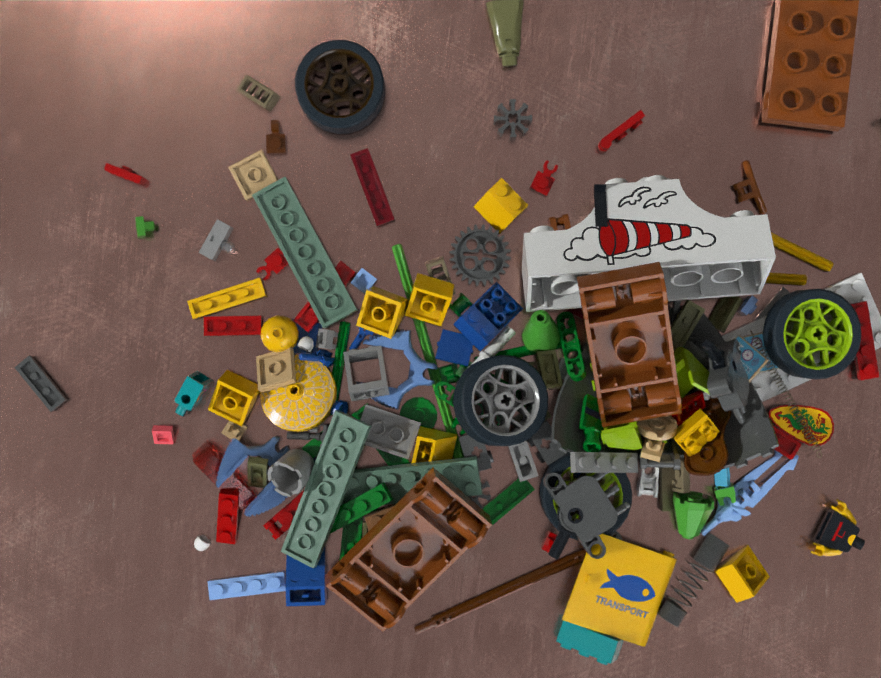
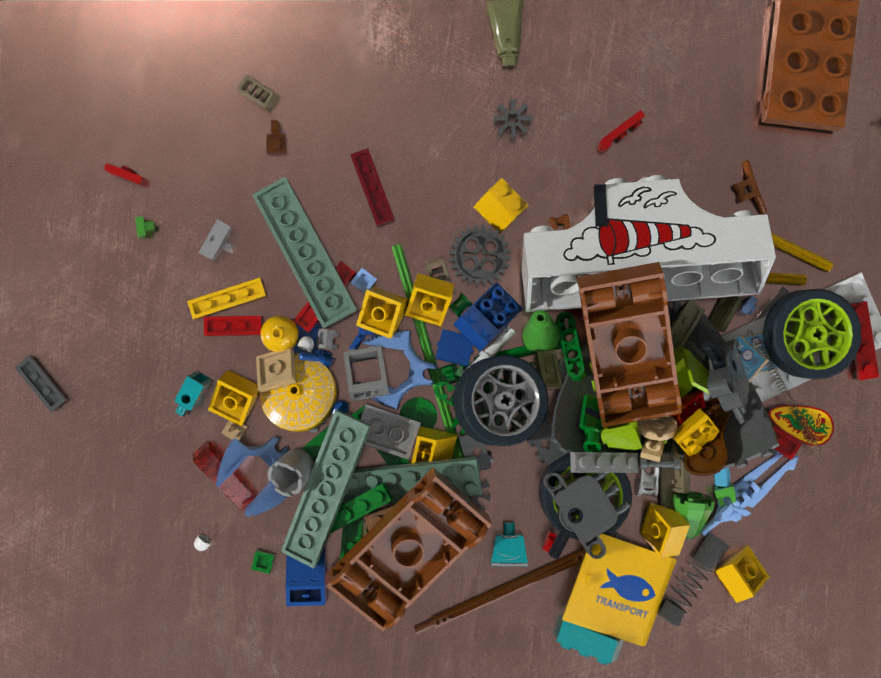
coral plate [152,425,175,444] -> none
light blue plate [207,571,286,600] -> none
red plate [216,489,240,545] -> none
tan tile [228,149,278,201] -> none
olive plate [247,456,268,488] -> none
red plate [256,248,289,281] -> none
red plate [263,490,304,540] -> none
dark grey piece [287,424,329,458] -> none
wheel [295,40,385,134] -> none
green axle [330,321,350,416] -> none
green plate [483,478,535,525] -> none
light grey slope [508,440,539,482] -> none
red plate [529,160,558,197] -> none
torso [811,499,865,556] -> none
none -> green plate [251,550,275,574]
none -> teal torso [490,522,528,567]
none -> yellow slope [640,503,690,558]

